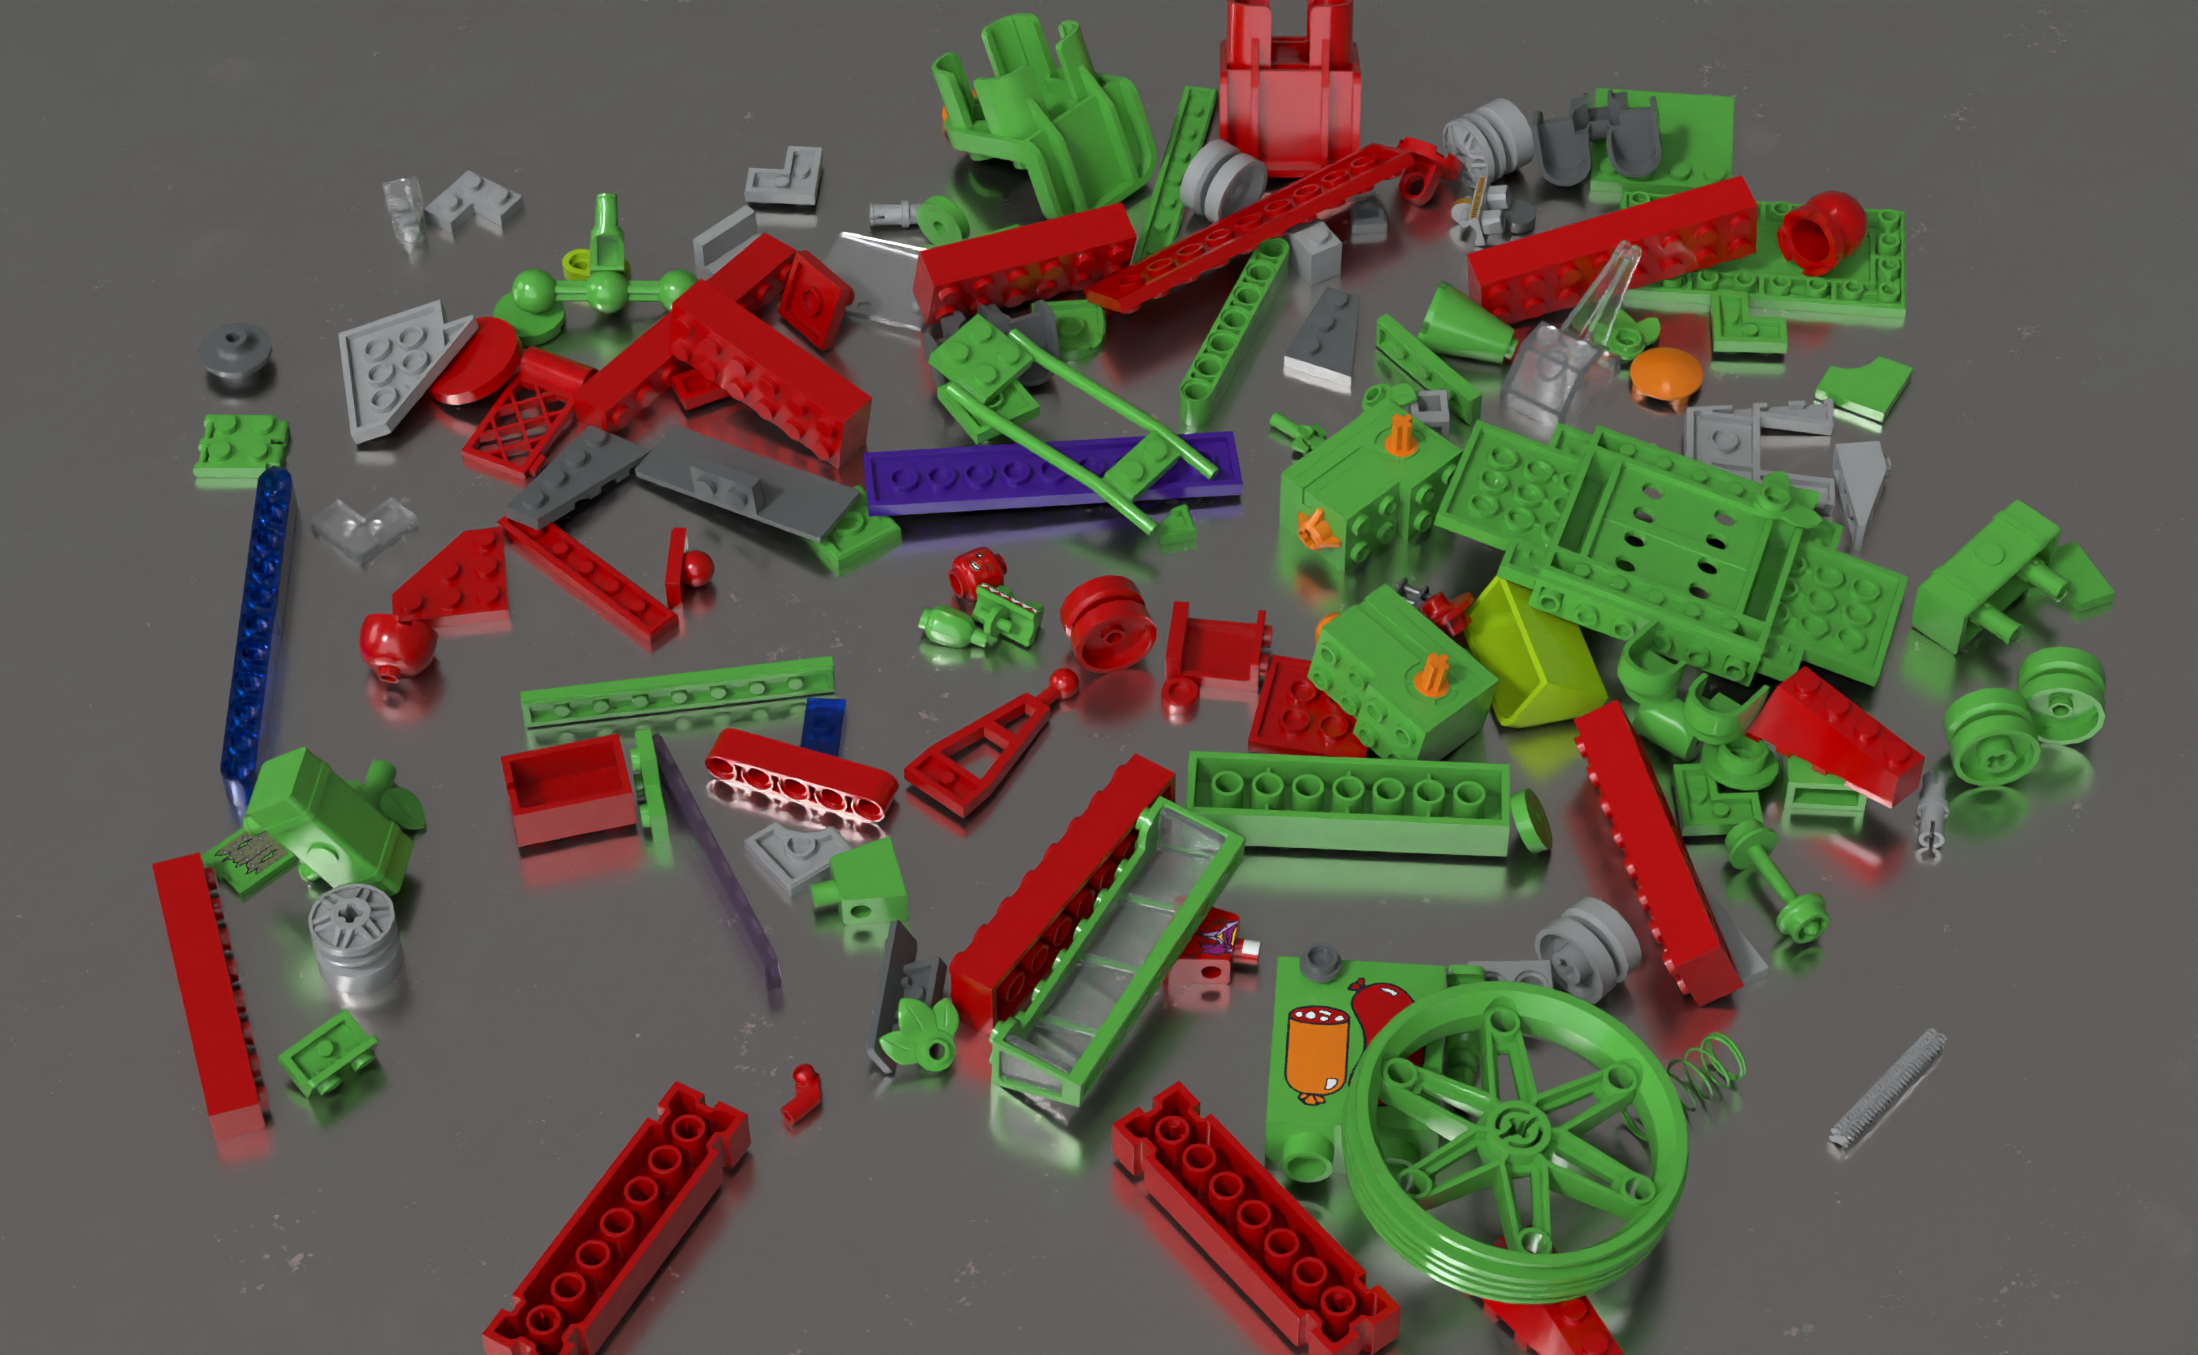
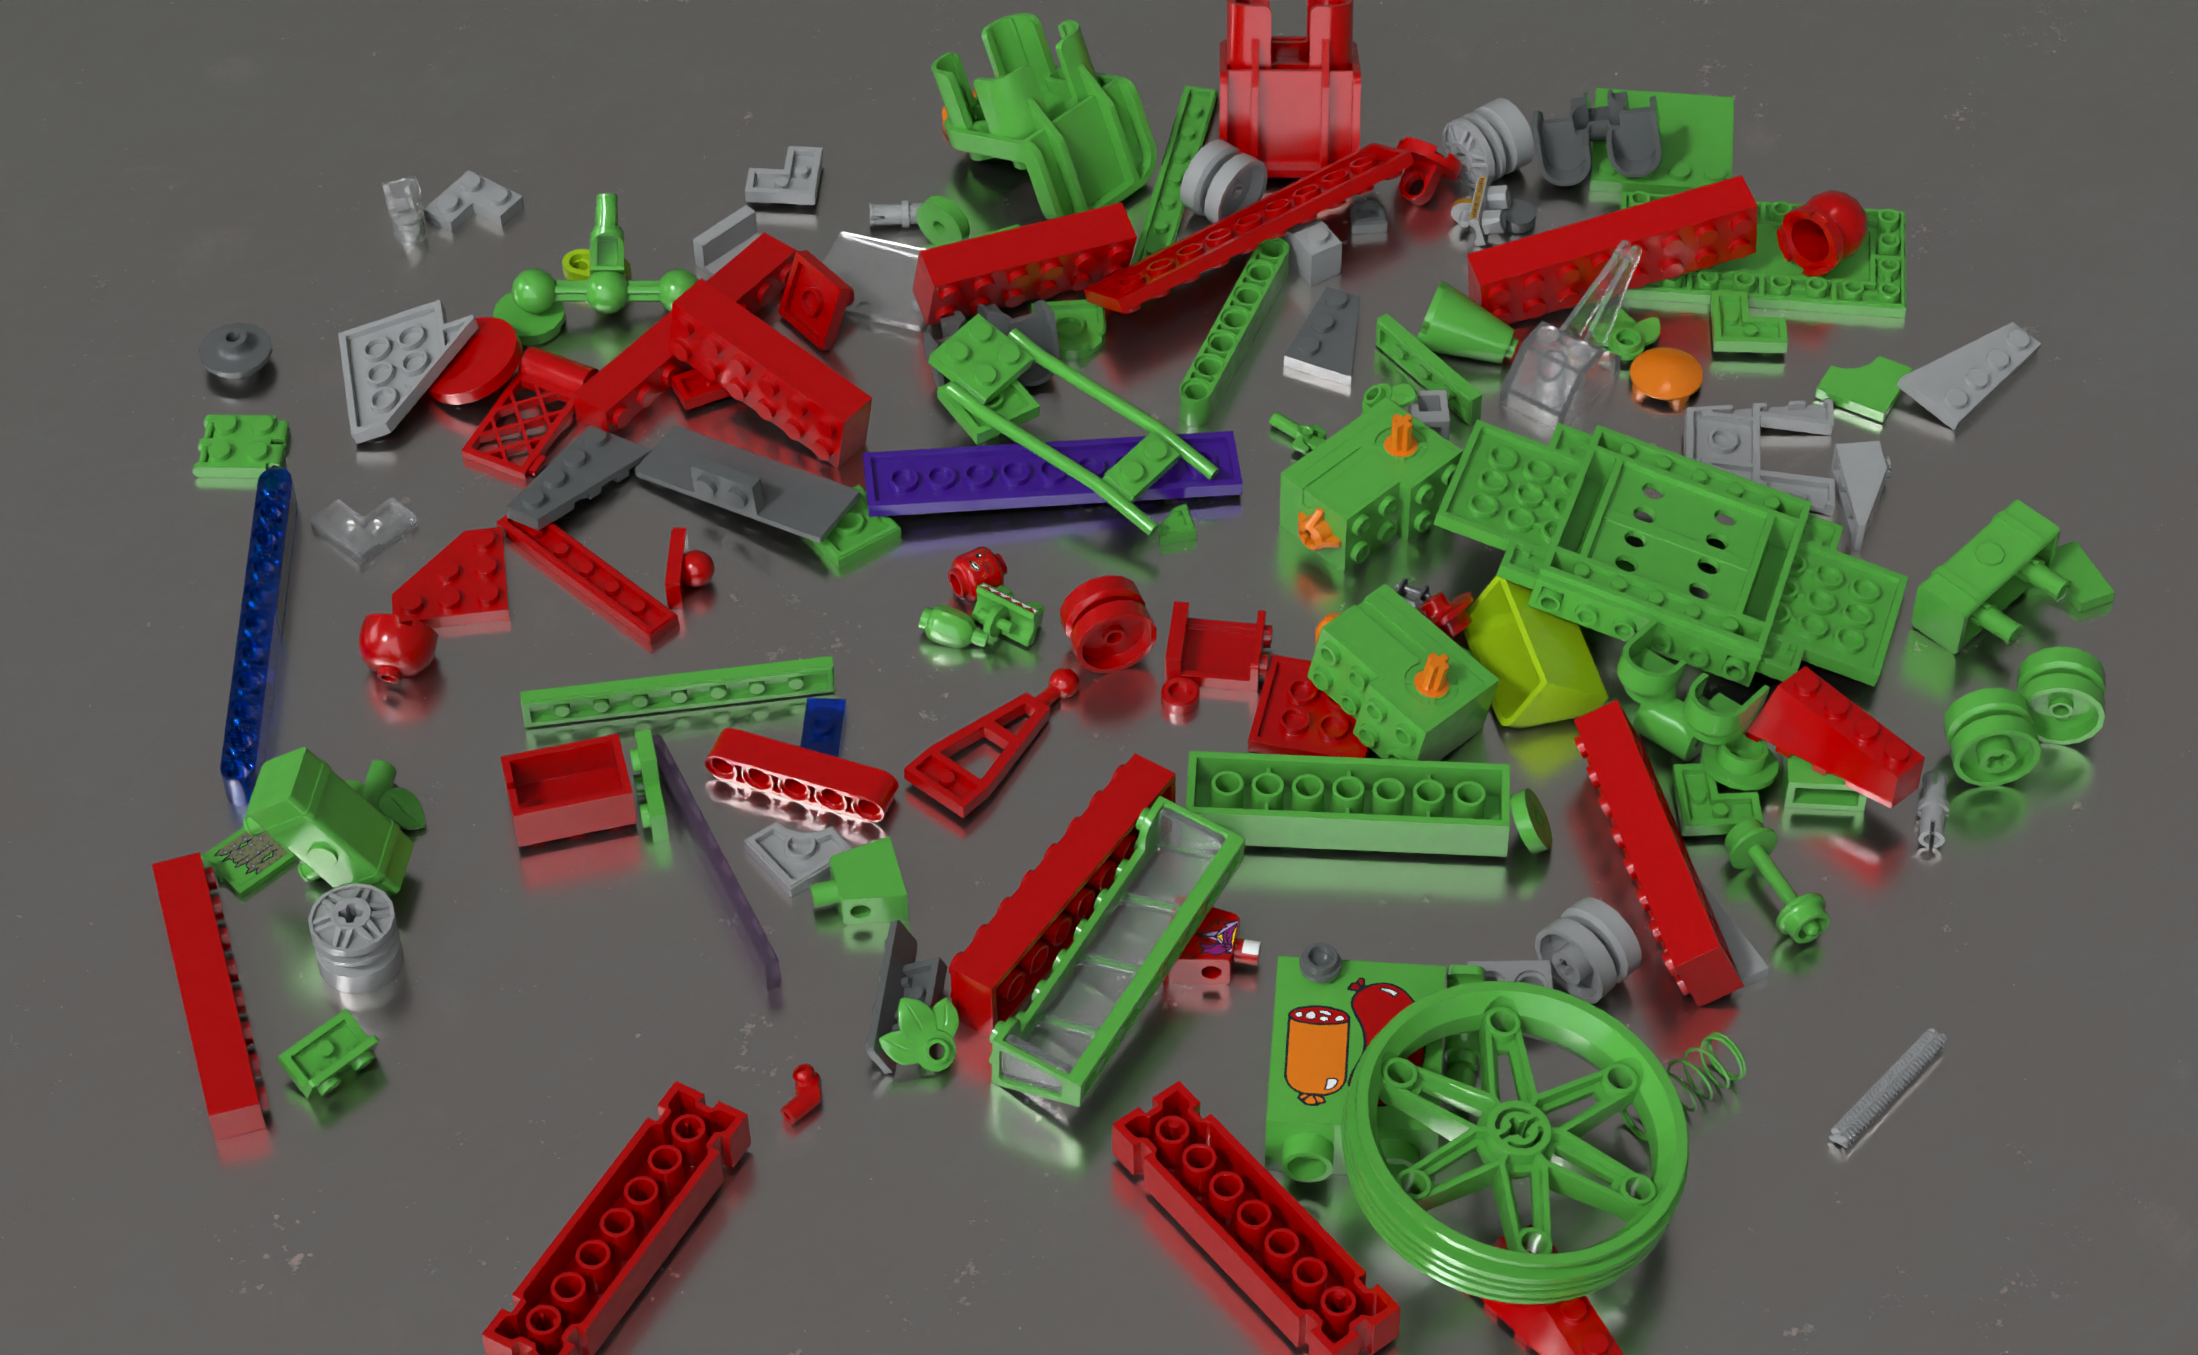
bright green plate [1753,471,1823,528] -> none
none -> light grey wing [1896,322,2041,430]

